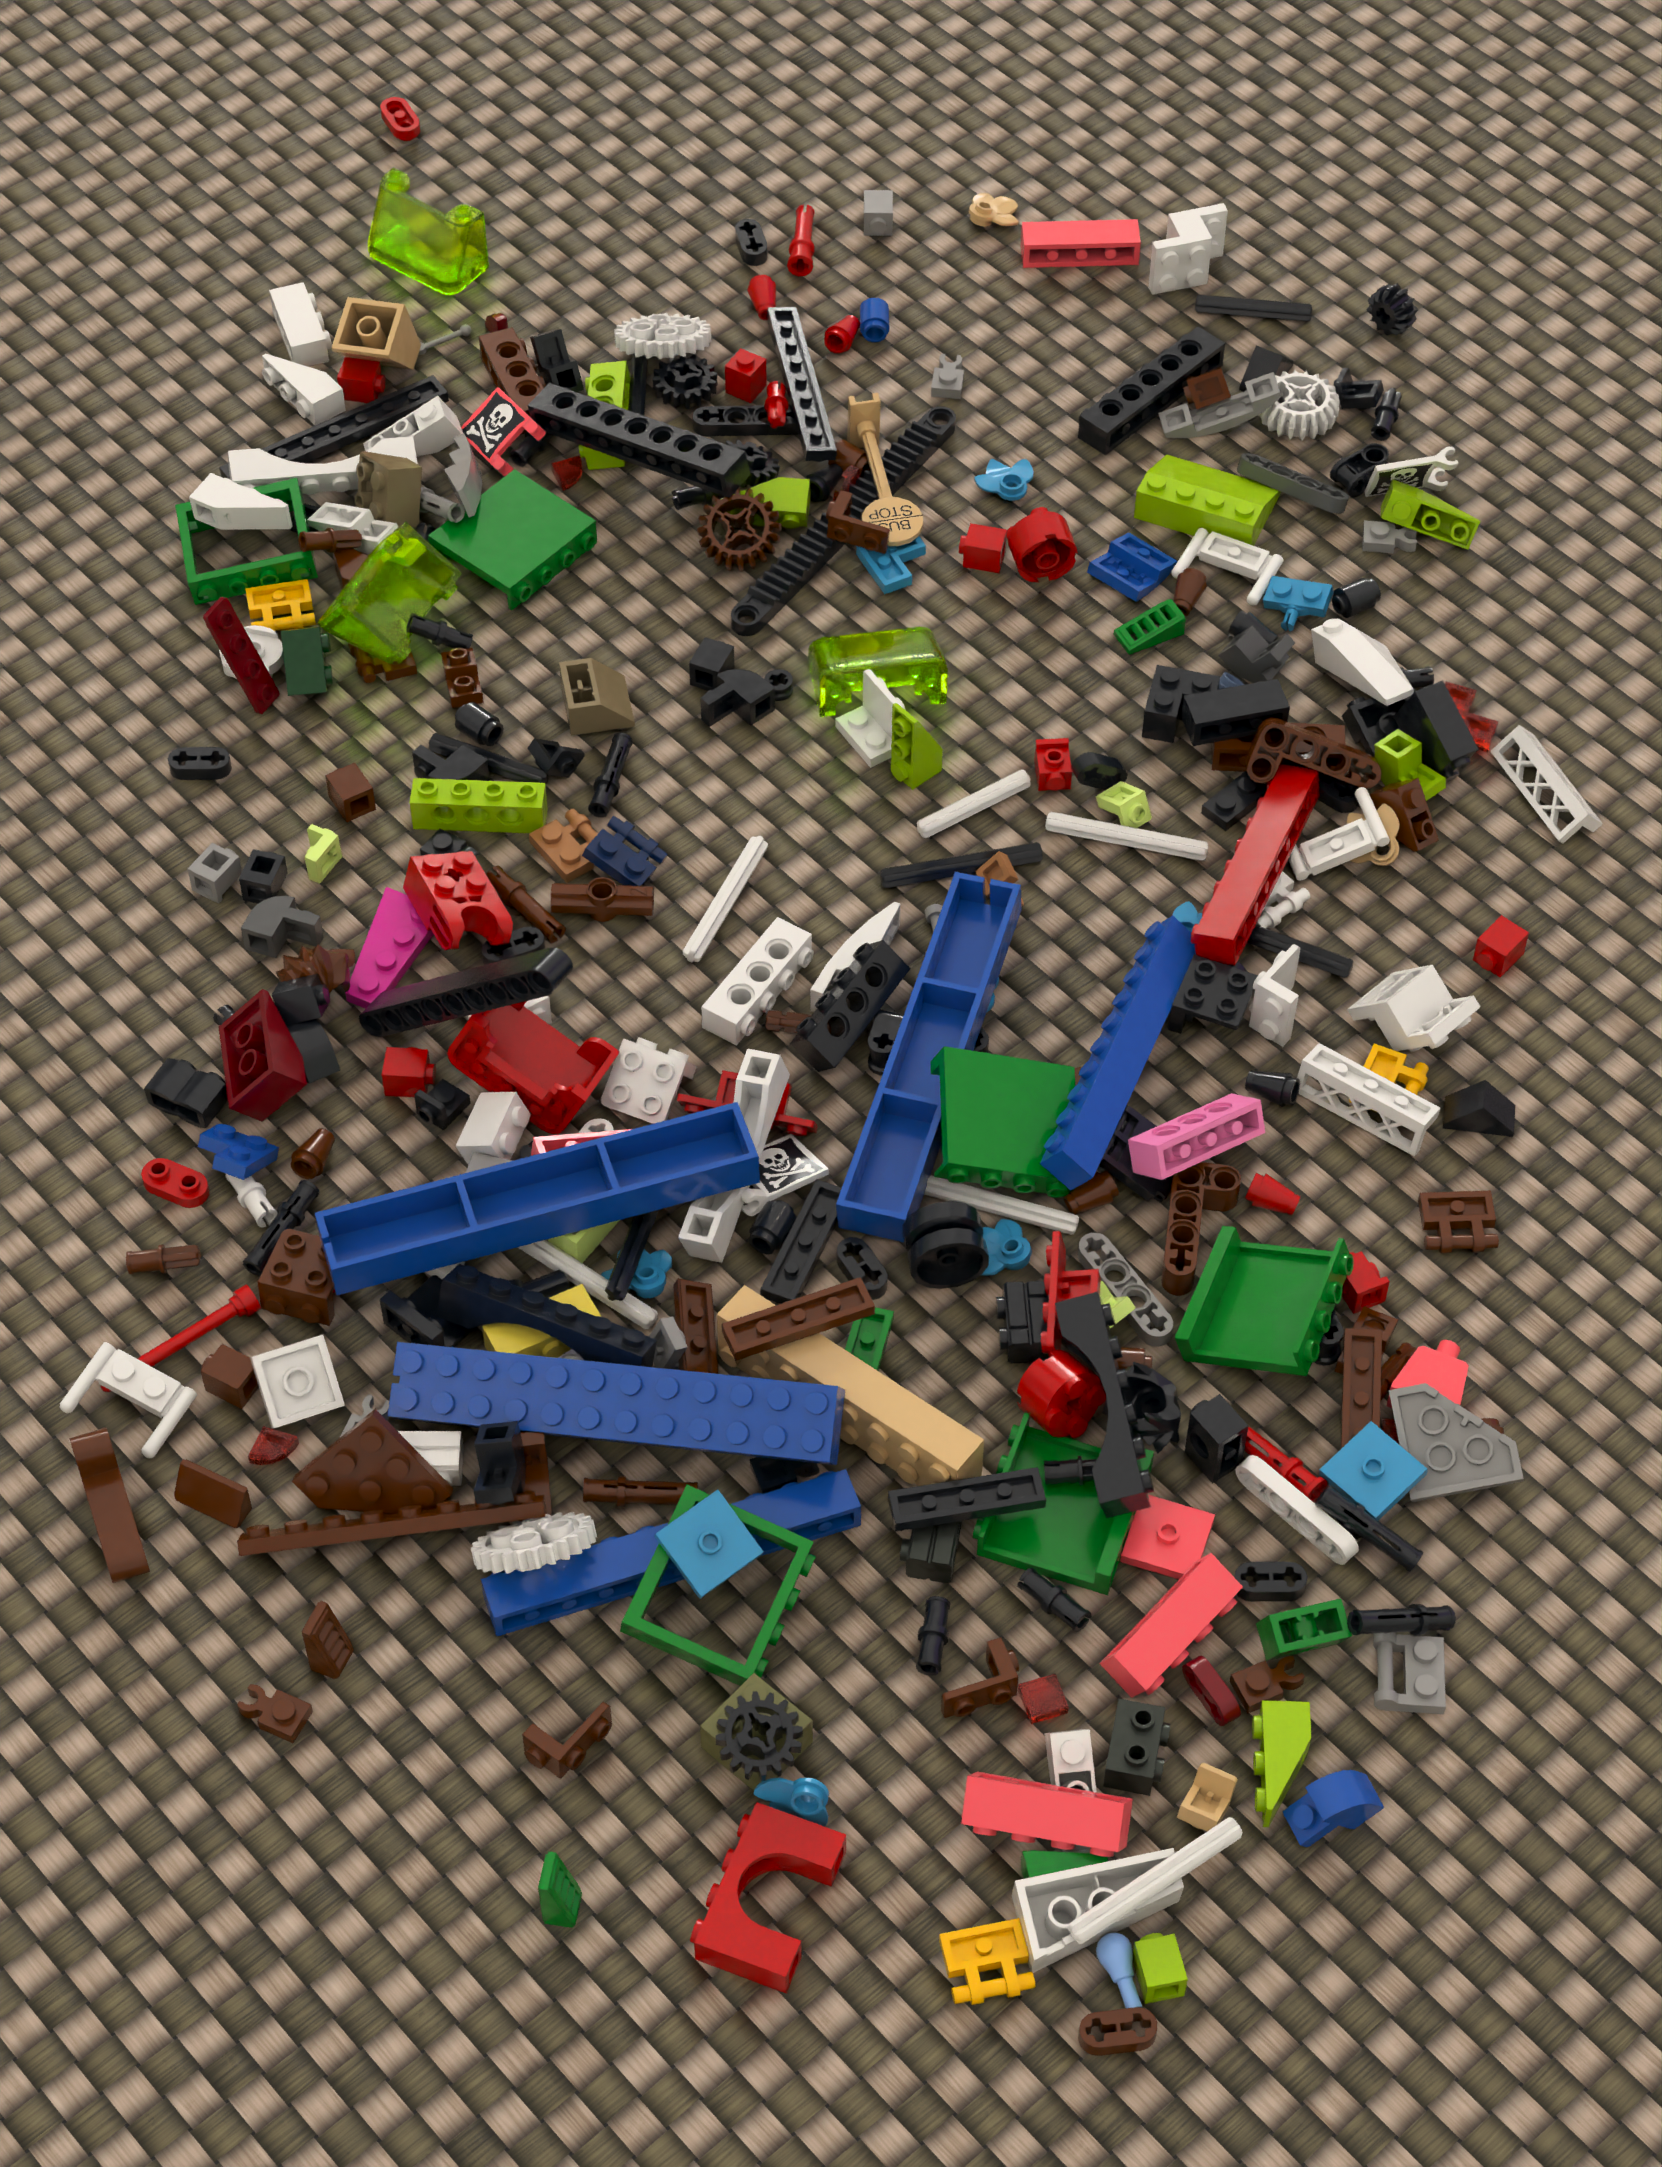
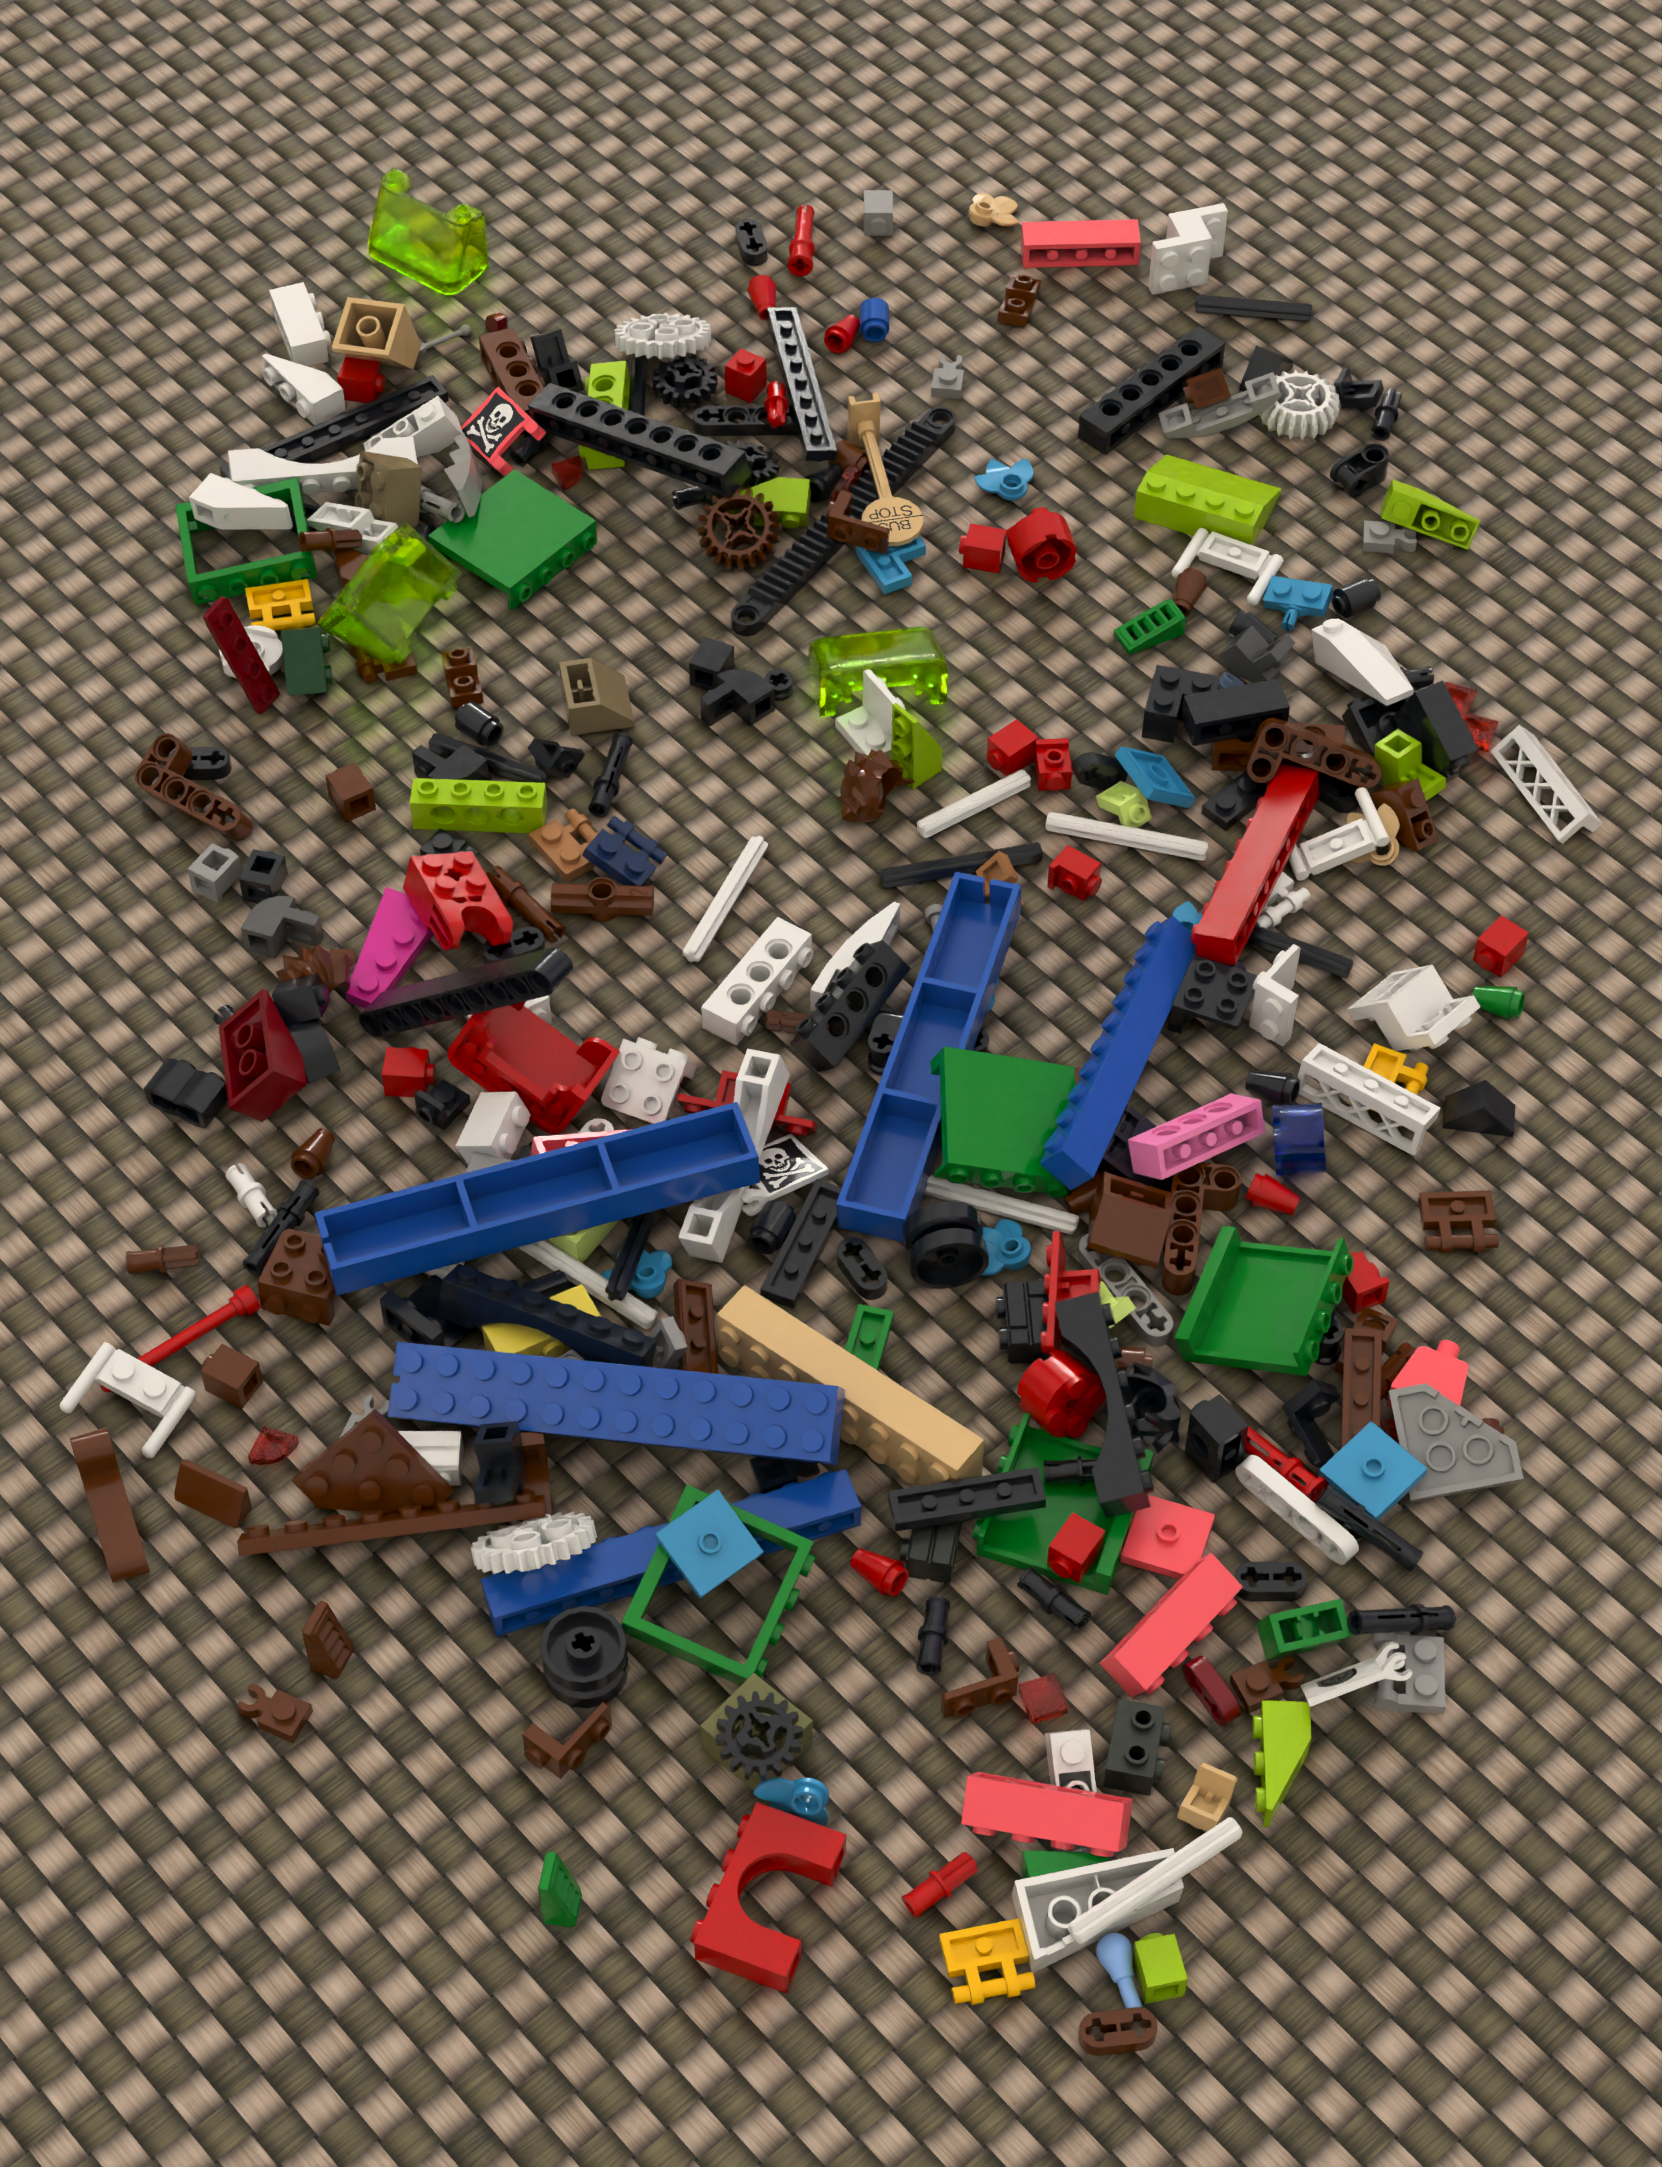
red plate [141,1158,209,1208] -> none
blue plate [198,1124,279,1180] -> none
white plate [250,1335,345,1429] -> none
yellowish green bracket [305,824,342,884] -> none
red plate [380,97,420,141] -> none
black pin [406,613,473,649] -> none
reddish brown pin [583,1476,698,1507] -> none
reddish brown plate [722,1277,875,1361] -> none
blue slope [1087,532,1178,602] -> none
dark grey beam [1237,453,1349,514] -> none
blue brick [1282,1770,1384,1848] -> none
white flag [1364,446,1459,497] -> none
black gear [1366,283,1419,336] -> none
none -> reddish brown beam [135,733,253,841]
none -> black wheel [540,1606,629,1709]
none -> reddish brown hair [837,749,915,824]
none -> red cone [850,1548,909,1597]
none -> red axle [901,1852,978,1918]
none -> red brick [987,719,1039,777]
none -> reddish brown slope [997,275,1041,327]
none -> red brick [1047,845,1102,901]
none -> red brick [1047,1512,1106,1583]
none -> reddish brown slope [1087,1172,1172,1268]
none -> dark azure plate [1115,747,1196,808]
none -> clear blue brick [1272,1103,1326,1176]
none -> black bracket [1282,1379,1341,1467]
none -> white flag [1300,1641,1413,1707]
none -> green cone [1472,986,1525,1020]

